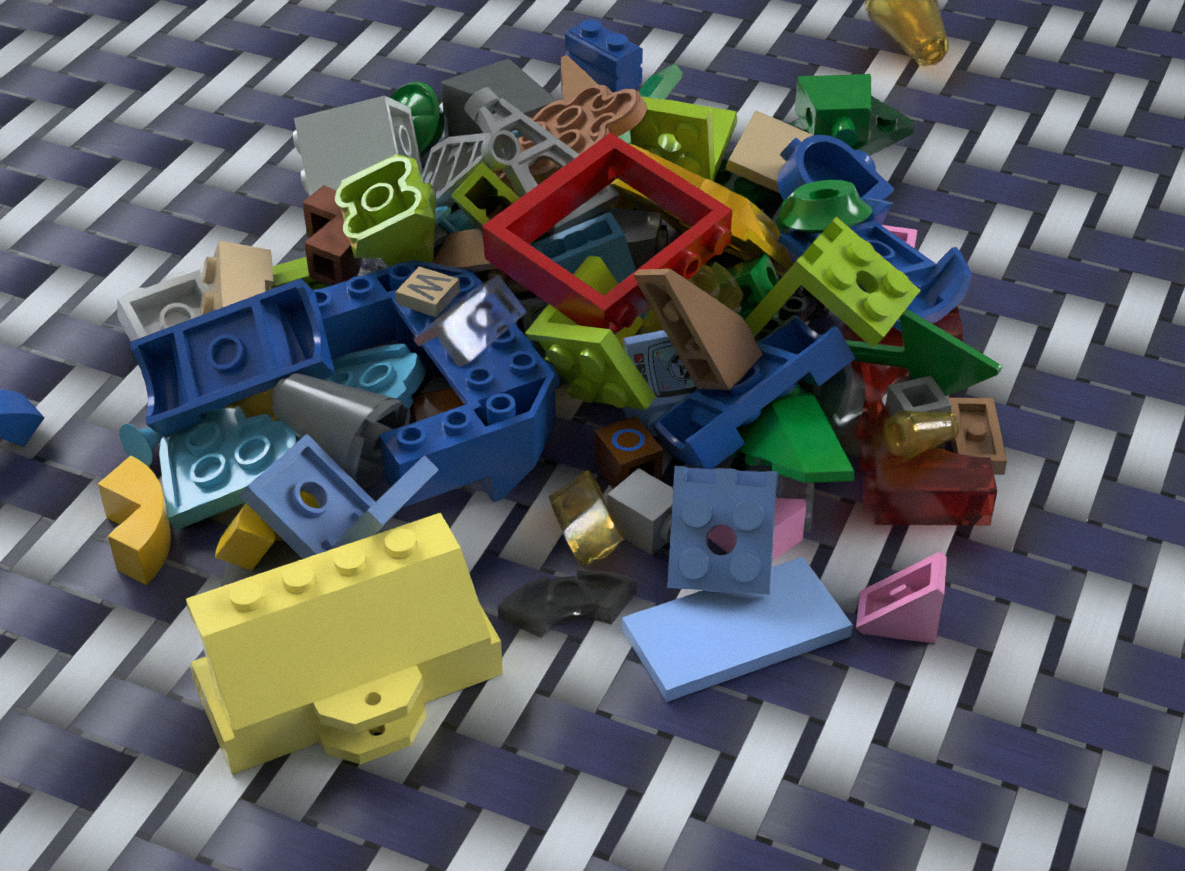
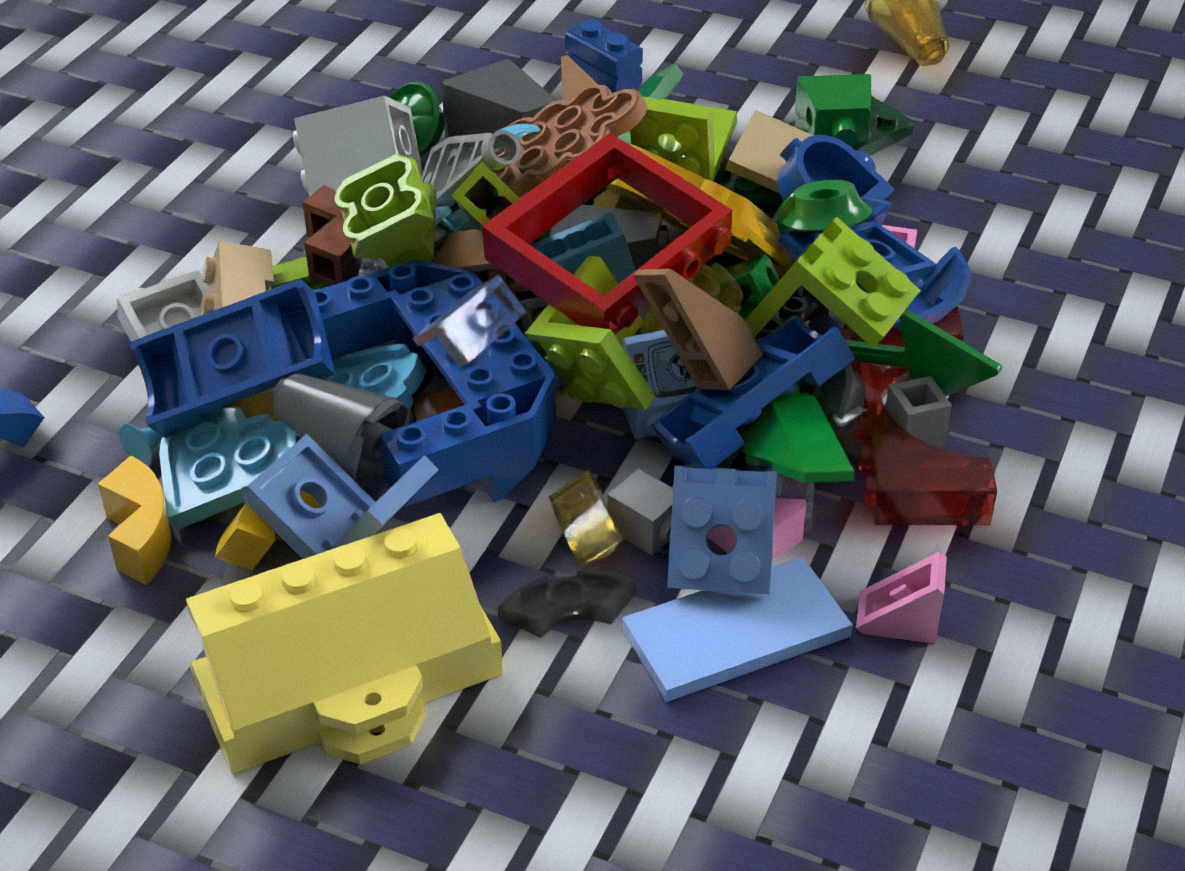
tan tile [396,266,460,317] -> none
light grey plate [464,87,620,236] -> none
reddish brown brick [594,416,663,489] -> none
clear yellow cone [884,410,959,458] -> none
medium nougat plate [947,398,1007,475] -> none

